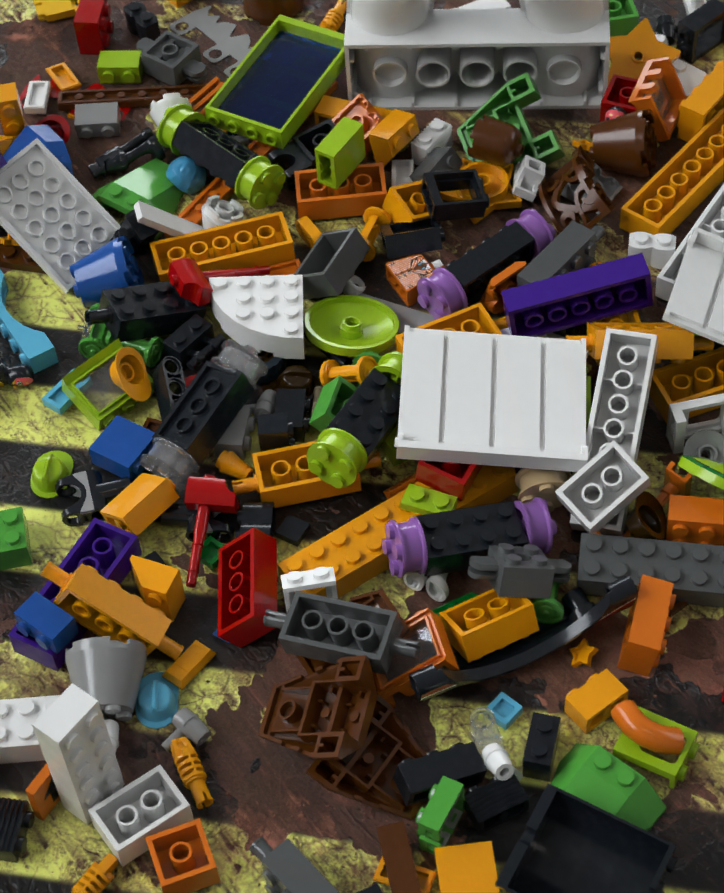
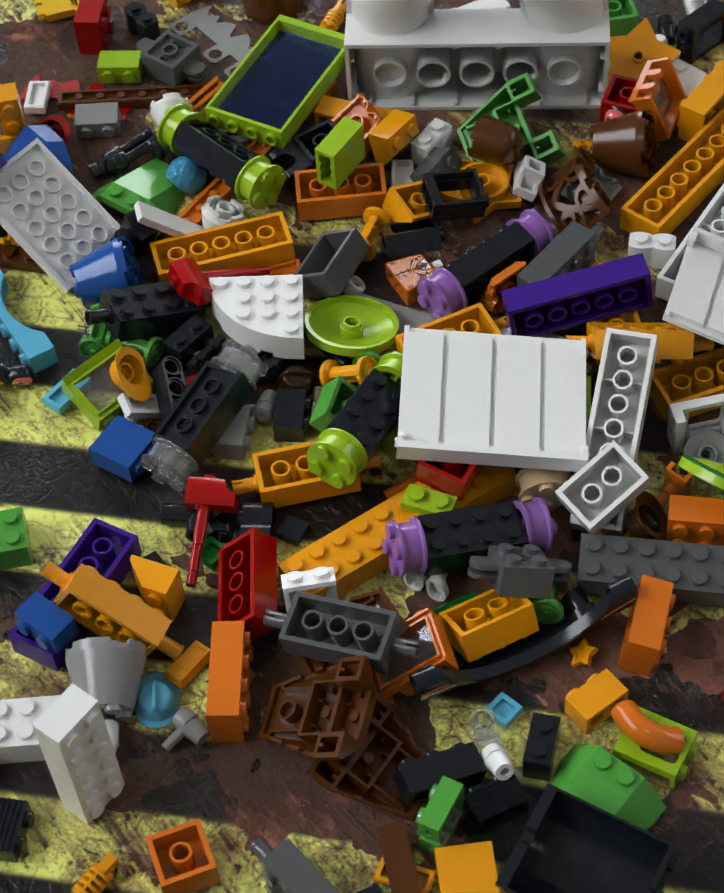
orange tile [26,763,60,821] -> none
lime piece [30,450,74,499] -> none
light orange tile [45,62,82,91] -> none
black connector [55,470,130,526] -> none
white brick [88,765,194,867] -> none
light orange brick [99,473,180,536] -> none
light orange hinge [170,737,214,809] -> none
light orange cone [215,450,254,479] -> none
black brick [257,412,296,452] -> none
light orange beam [295,216,322,249] -> none
none -> white tile [117,393,161,423]
none -> orange brick [206,621,254,743]

